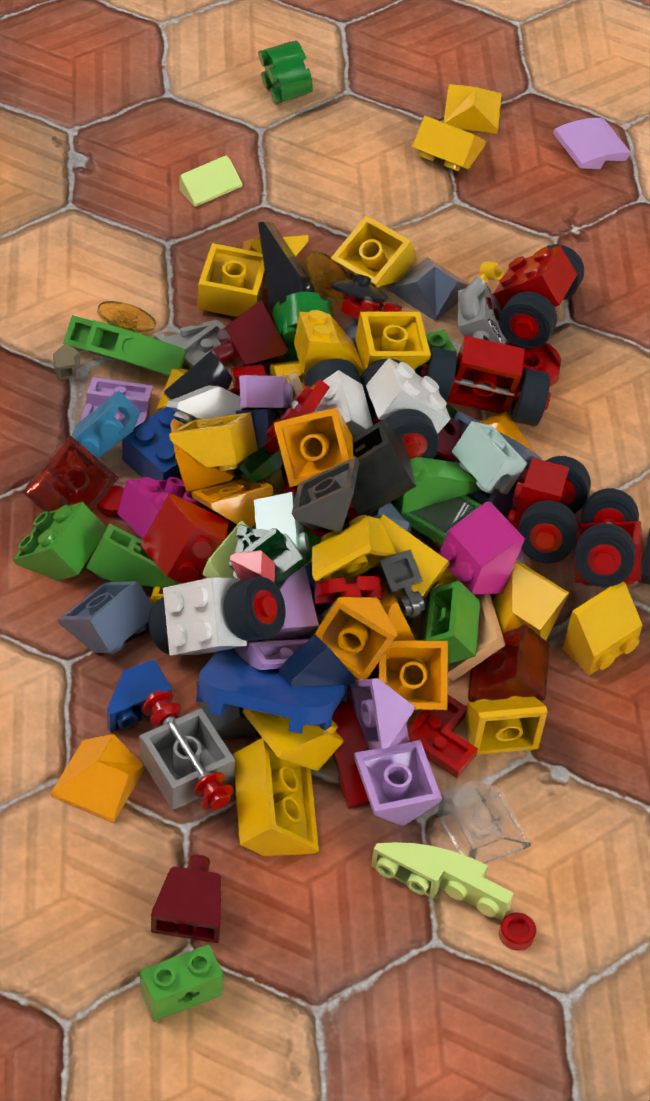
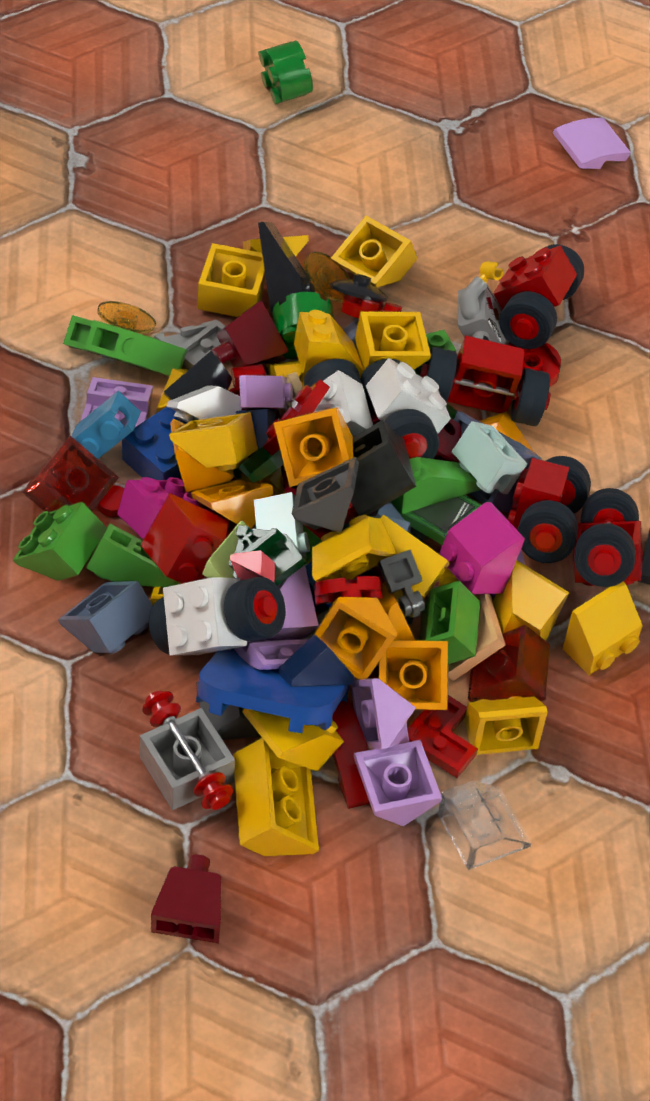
light orange slope [51,734,145,823] -> none
dark tan piece [53,343,80,380] -> none
blue slope [107,659,172,733] -> none
bright green brick [140,944,224,1022] -> none
yellowish green slope [179,156,242,207] -> none
yellowish green slope [371,842,514,920] -> none
sand blue slope [390,257,469,321] -> none
yellow slope [412,115,487,172] -> none
yellow slope [444,84,502,134] -> none
red tile [499,912,536,951] -> none

